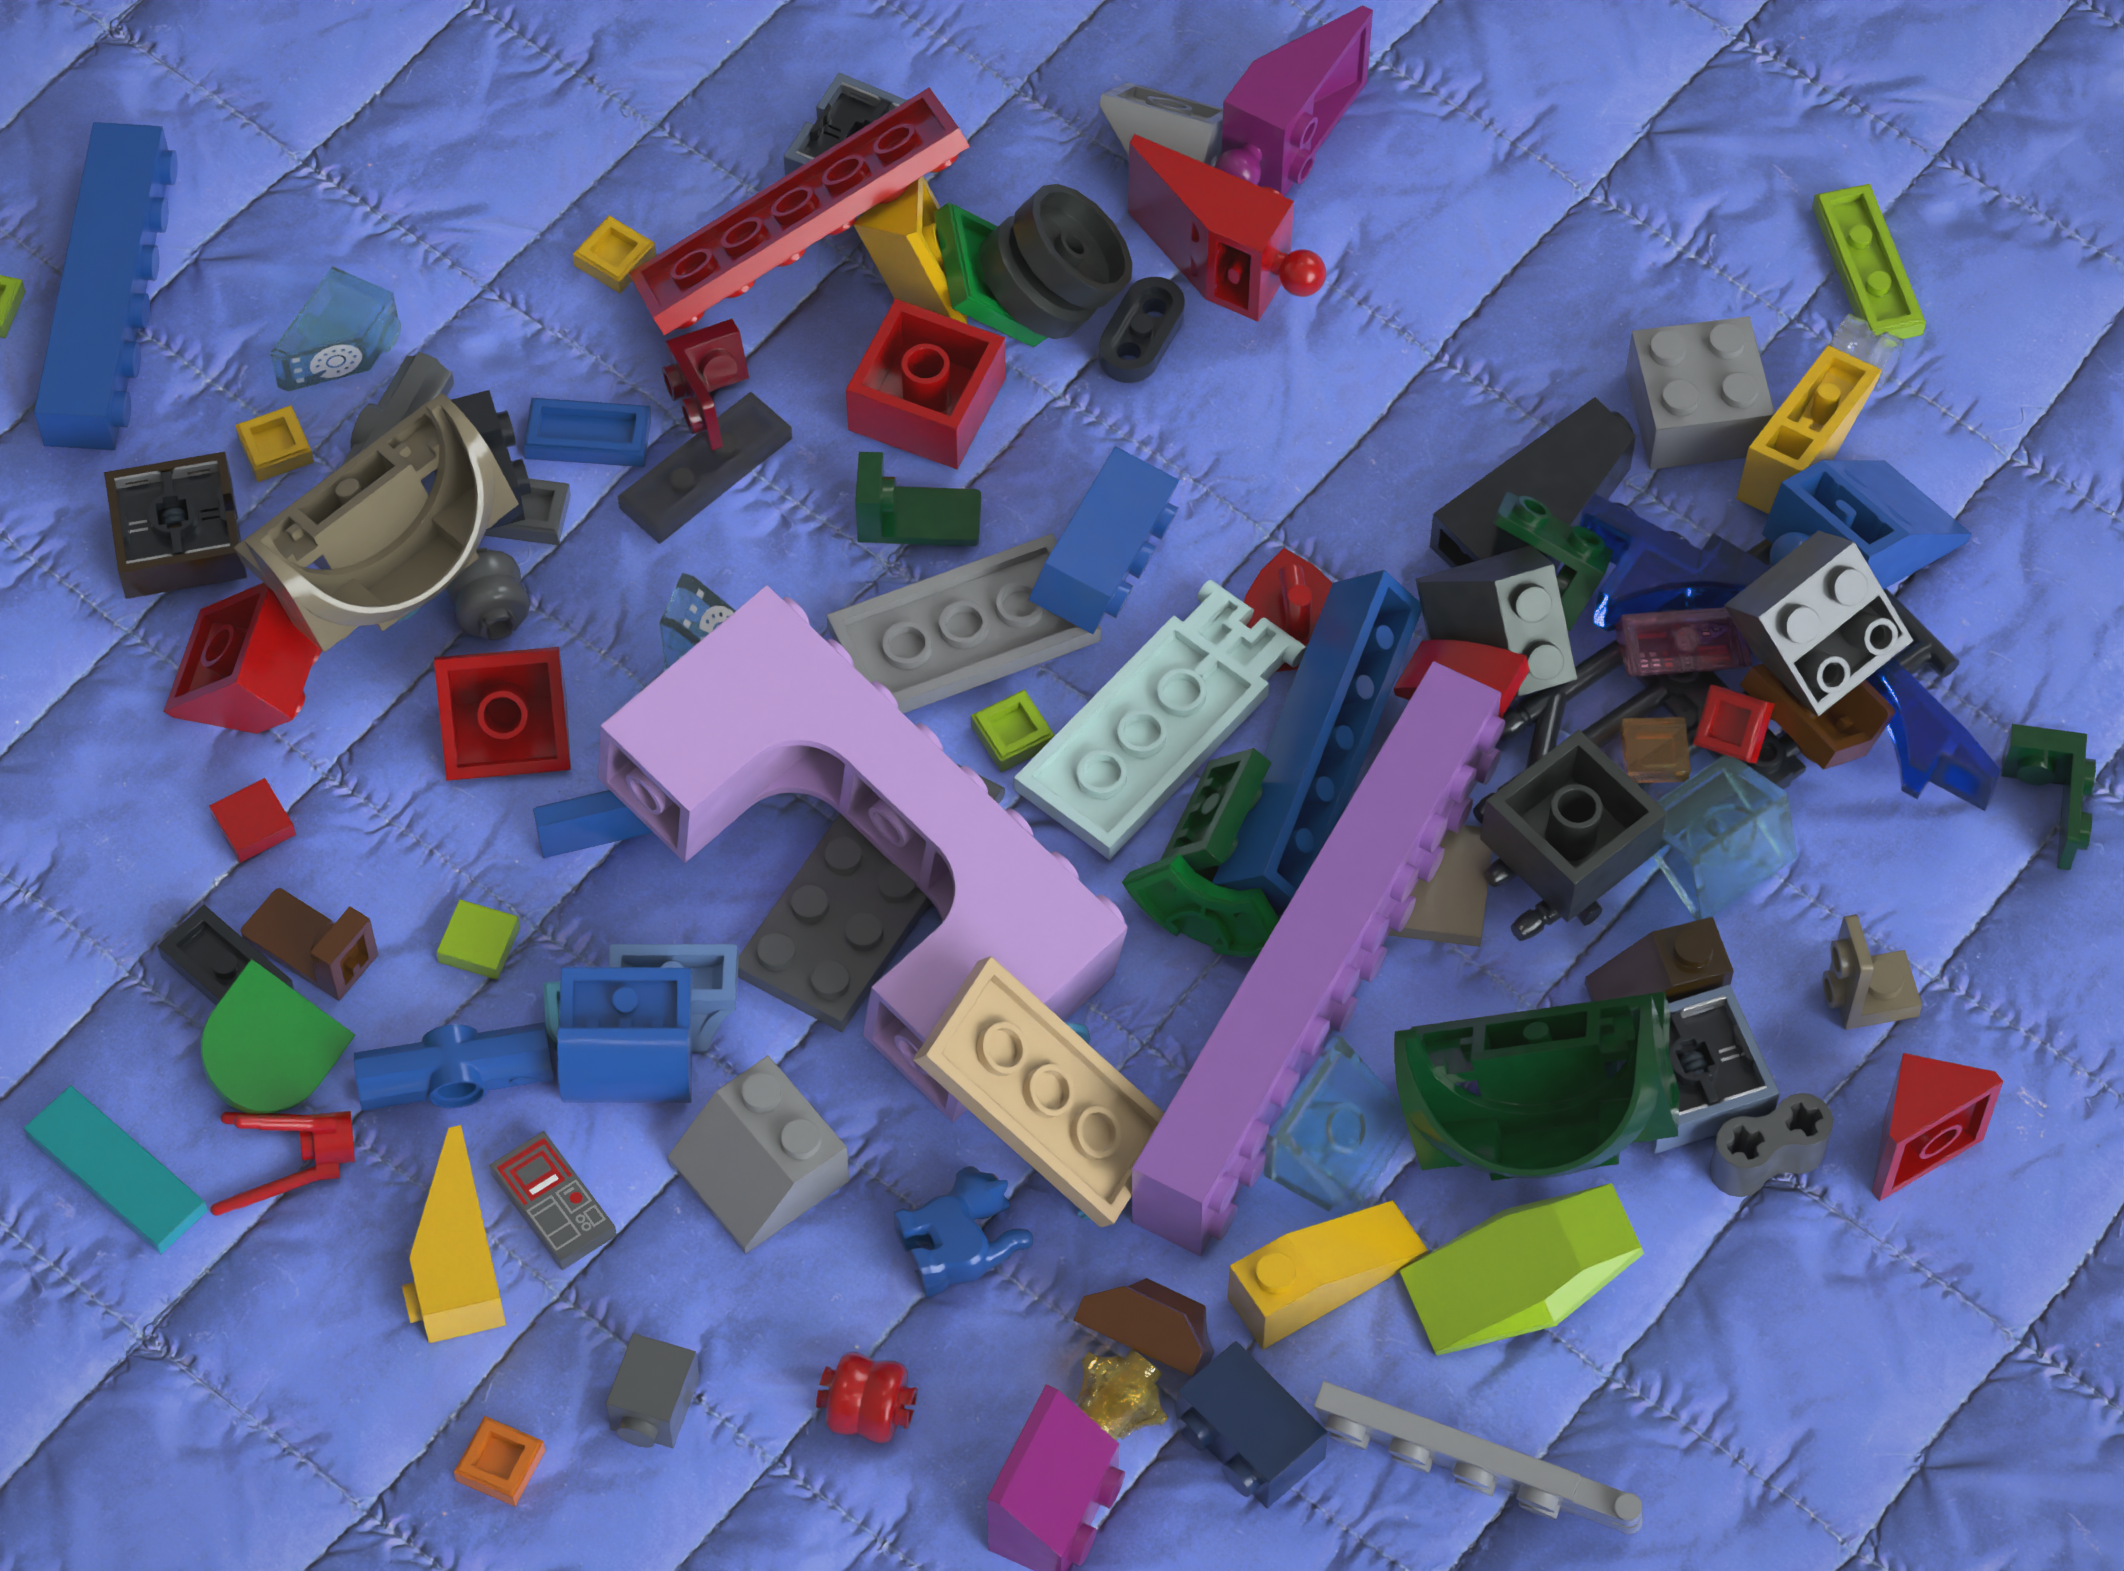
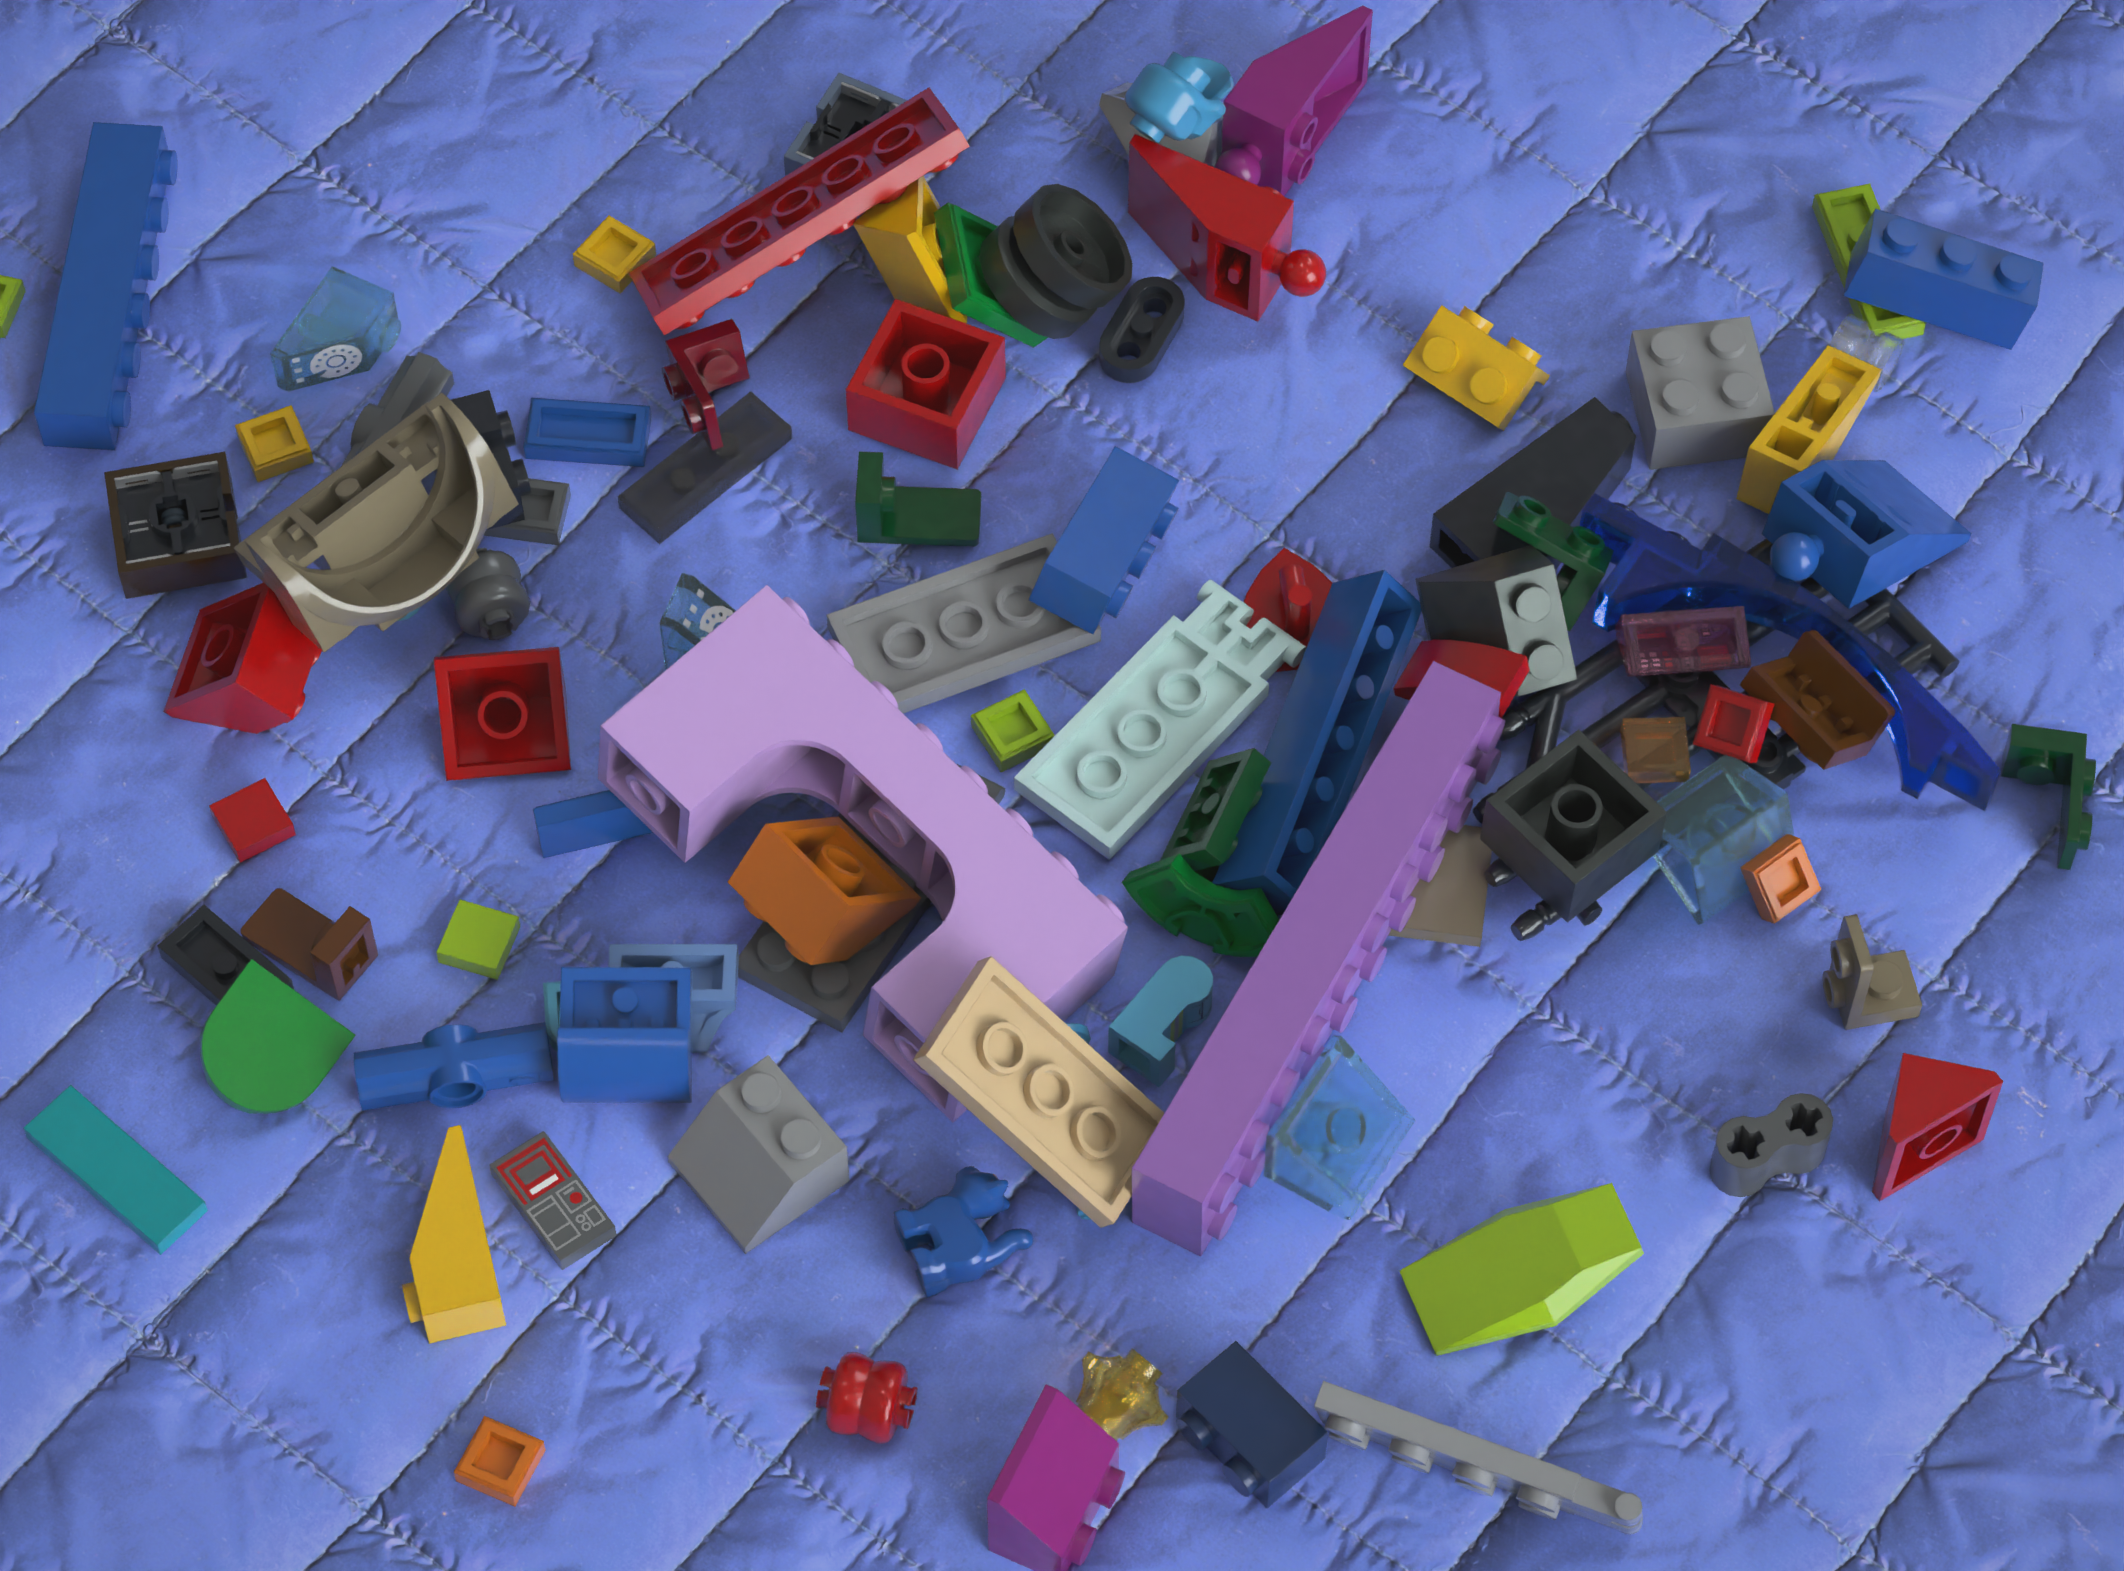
red plant [210,1111,355,1216] -> none
dark grey brick [606,1333,700,1448] -> none
reddish brown slope [1073,1278,1214,1377] -> none
yellow slope [1227,1200,1429,1350] -> none
dark green piece [1394,991,1680,1181] -> none
dark brown slope [1584,916,1734,1003] -> none
piece [1617,985,1780,1154] -> none
dark grey slope [1724,530,1914,716] -> none
none -> orange slope [728,816,921,965]
none -> medium azure leg [1108,955,1213,1087]
none -> dark azure head [1125,52,1234,144]
none -> yellow bracket [1403,305,1550,431]
none -> orange tile [1740,834,1821,924]
none -> blue brick [1843,208,2044,350]

